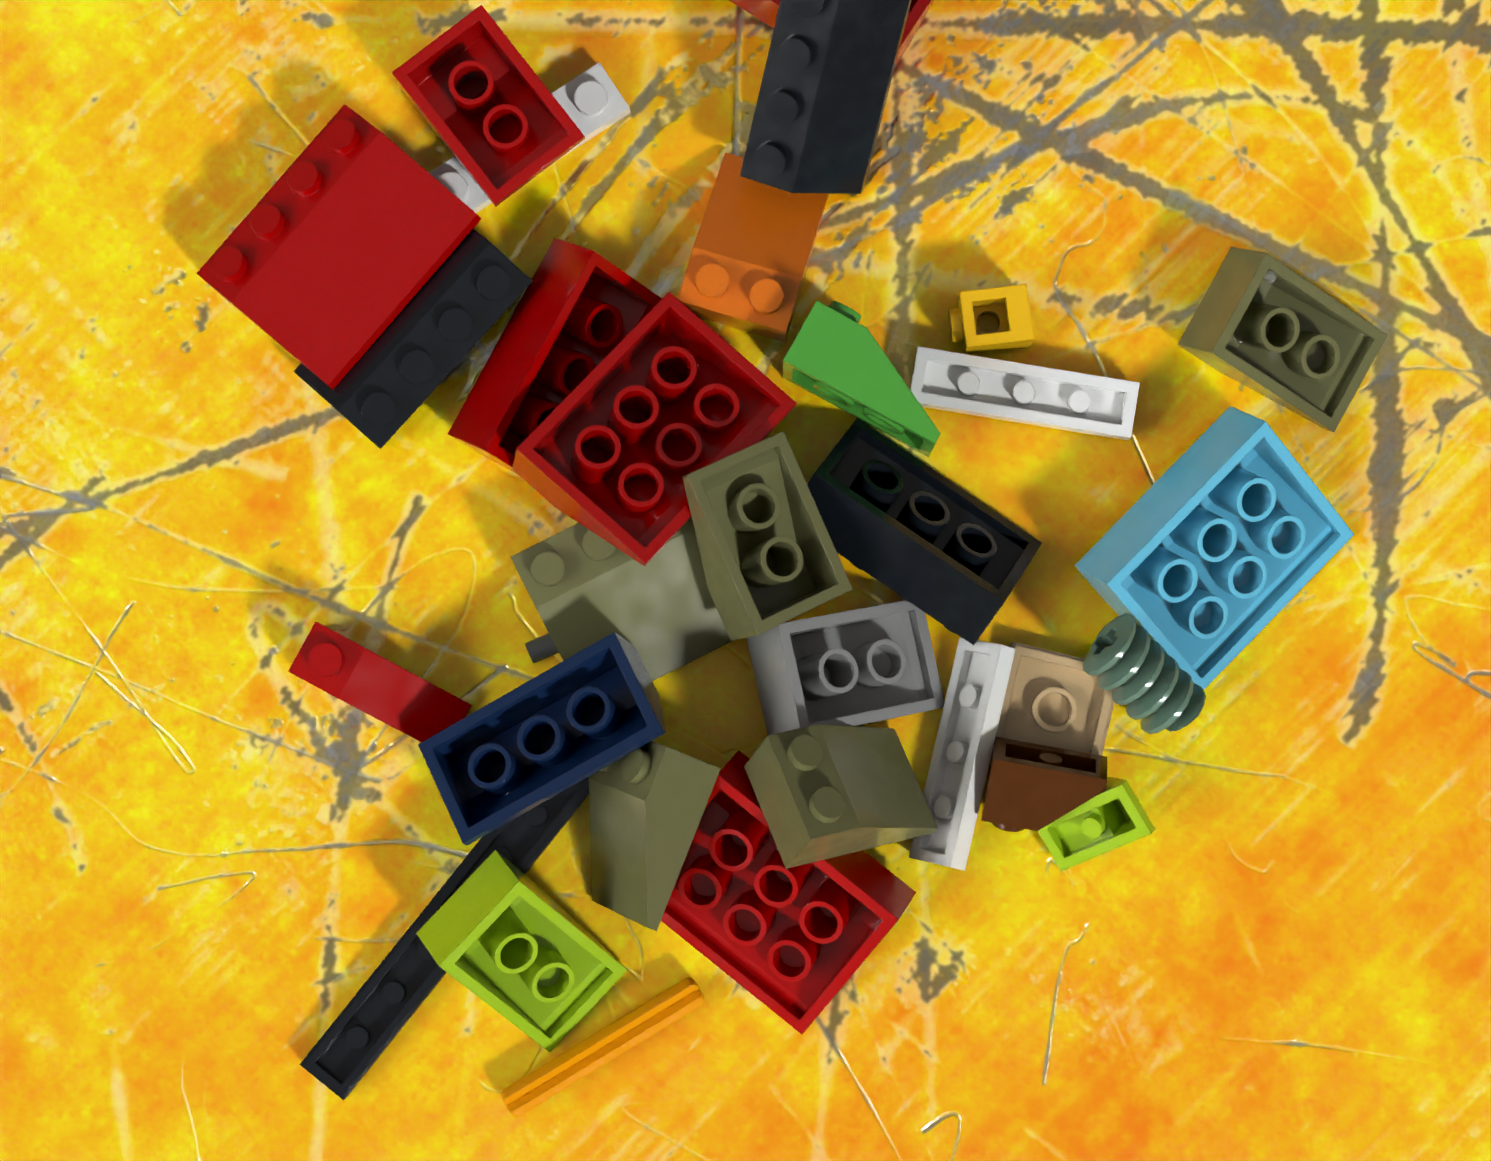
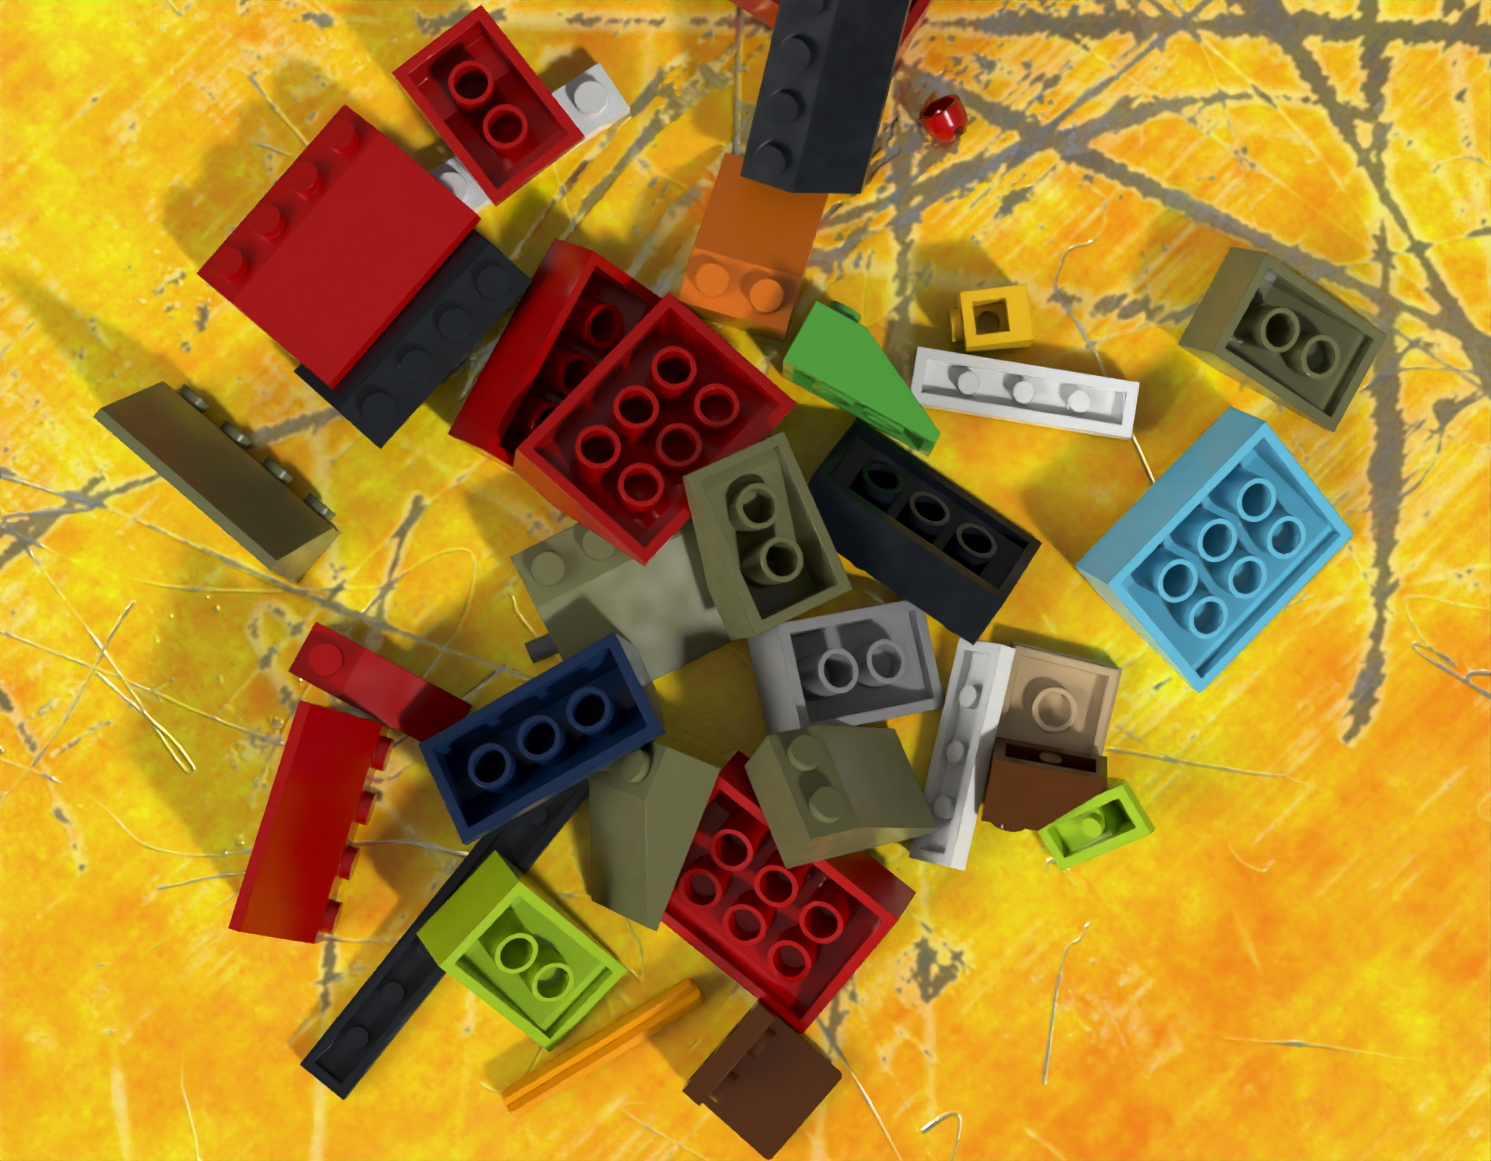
sand green piece [1083,613,1206,734] -> none
none -> olive slope [93,381,341,584]
none -> red slope [228,700,394,944]
none -> reddish brown bracket [682,999,842,1160]
none -> red hinge [919,94,968,143]

